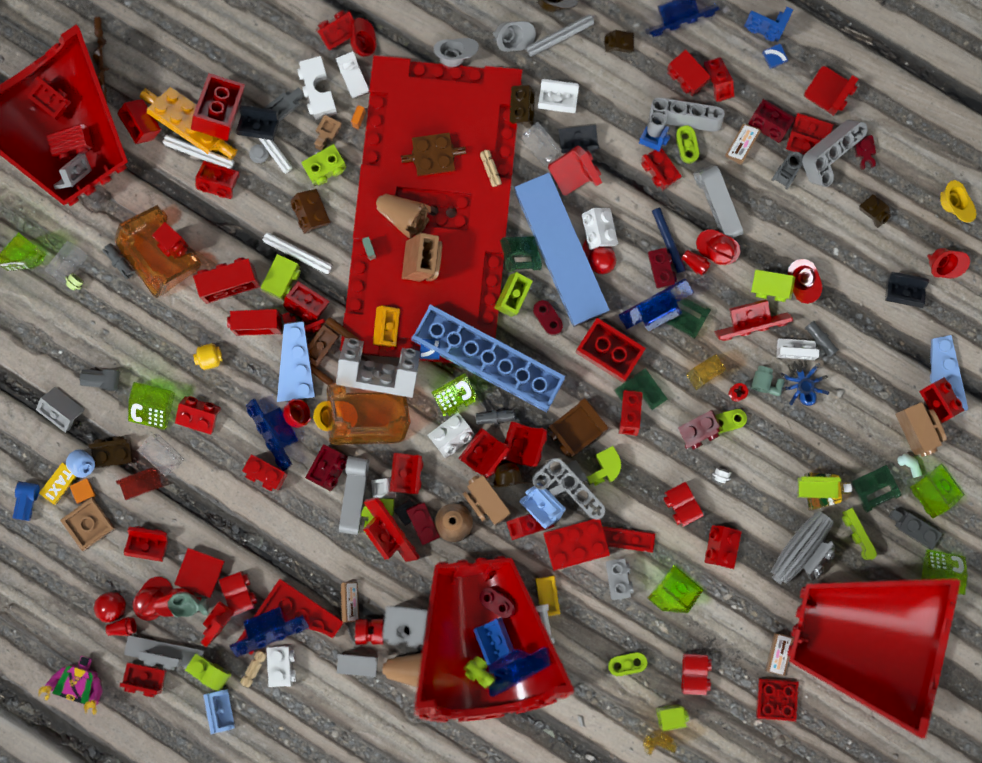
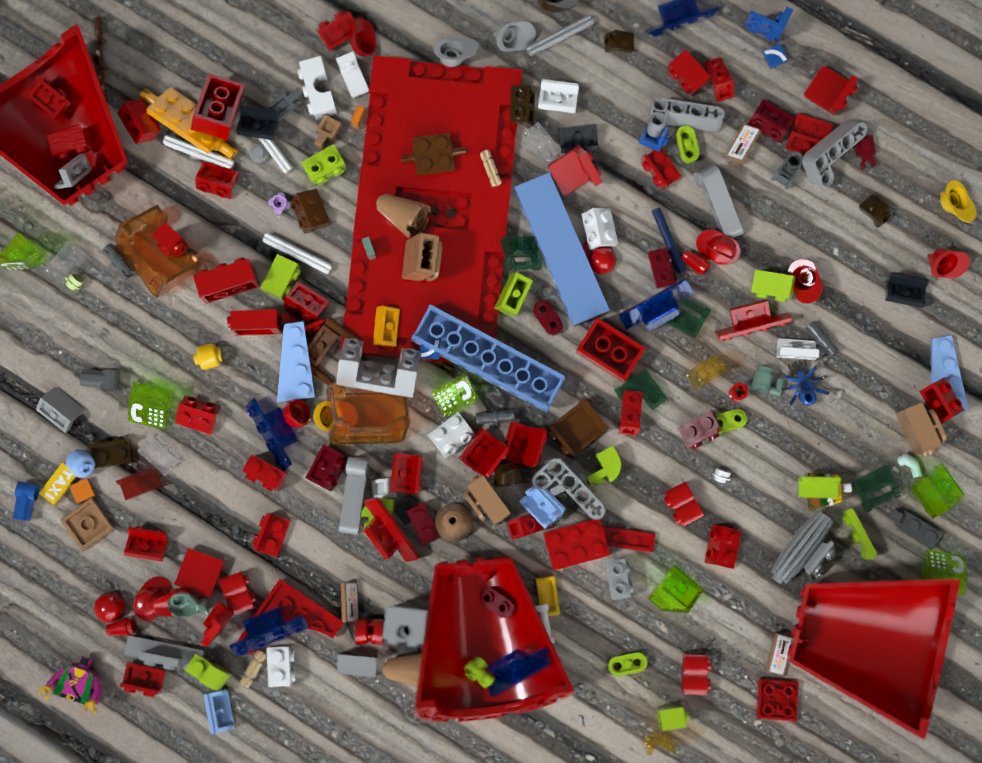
blue bracket [474,618,516,666] -> none
none -> red bracket [252,513,291,558]
none -> lavender plate [268,192,291,215]

